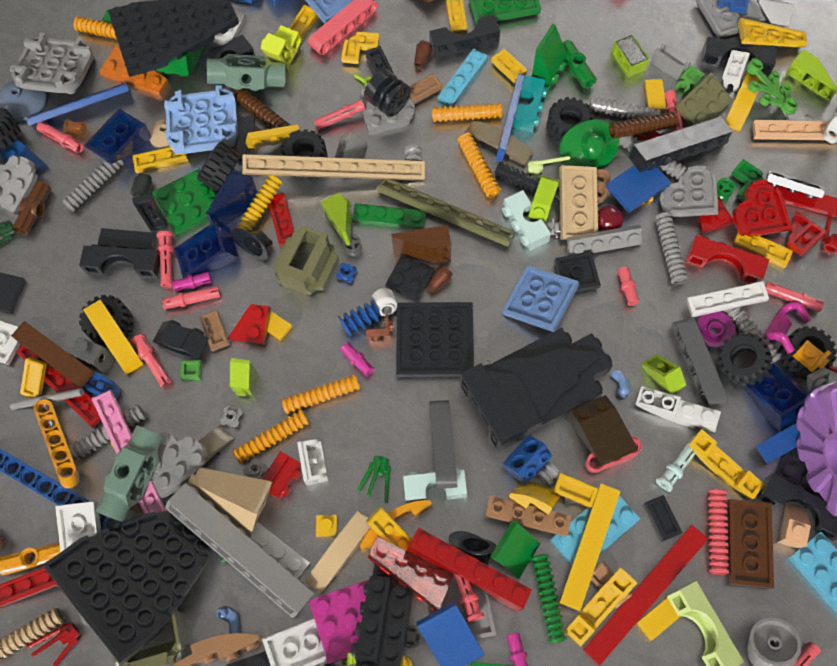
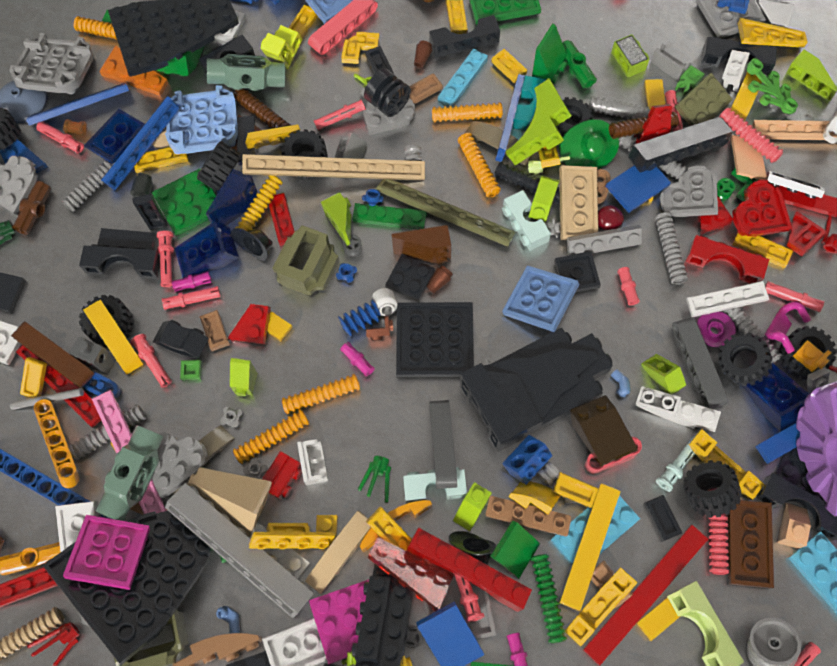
none -> dark pink plate [63,515,150,590]
none -> blue tile [101,96,180,191]
none -> yellow bracket [249,523,335,549]
none -> blue plate [362,189,384,206]
none -> lime slope [453,482,492,532]
none -> lime arch [506,79,572,165]
none -> yellow tile [538,146,560,168]
none -> red wing [636,104,672,144]
none -> black tyre [683,460,742,518]
none -> coral piece [719,108,783,163]
none -> light nougat piece [731,135,767,180]

